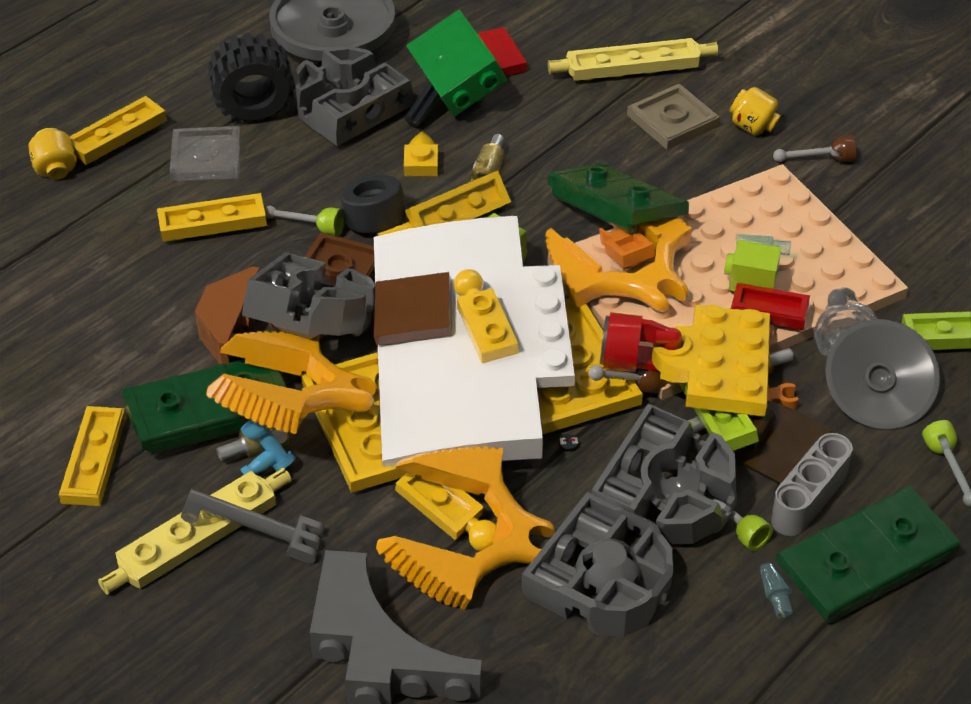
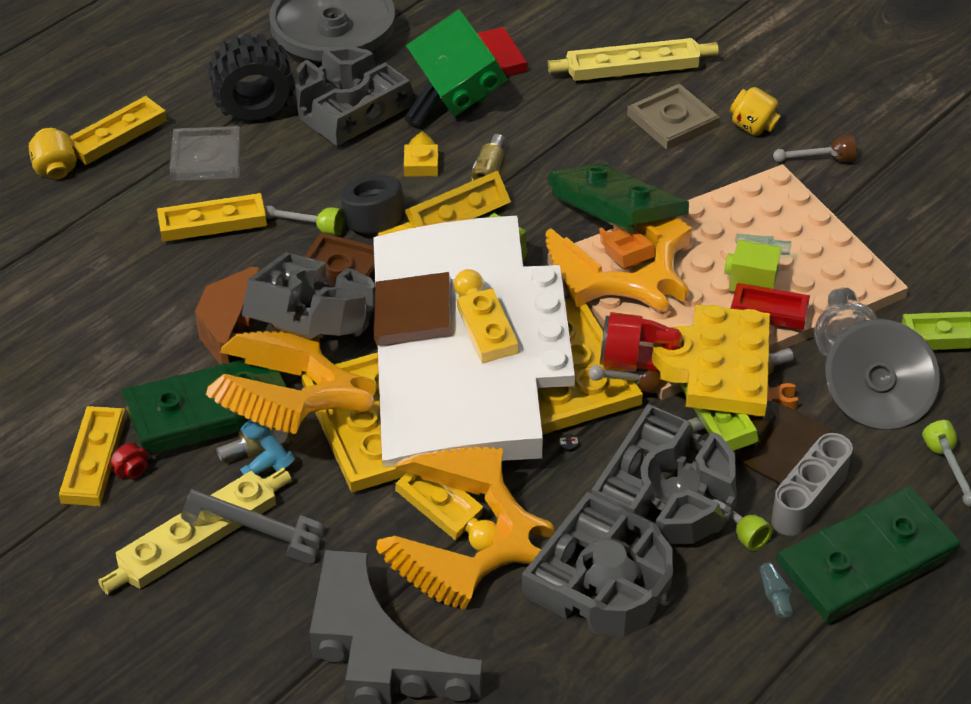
none -> red plate [111,443,148,480]

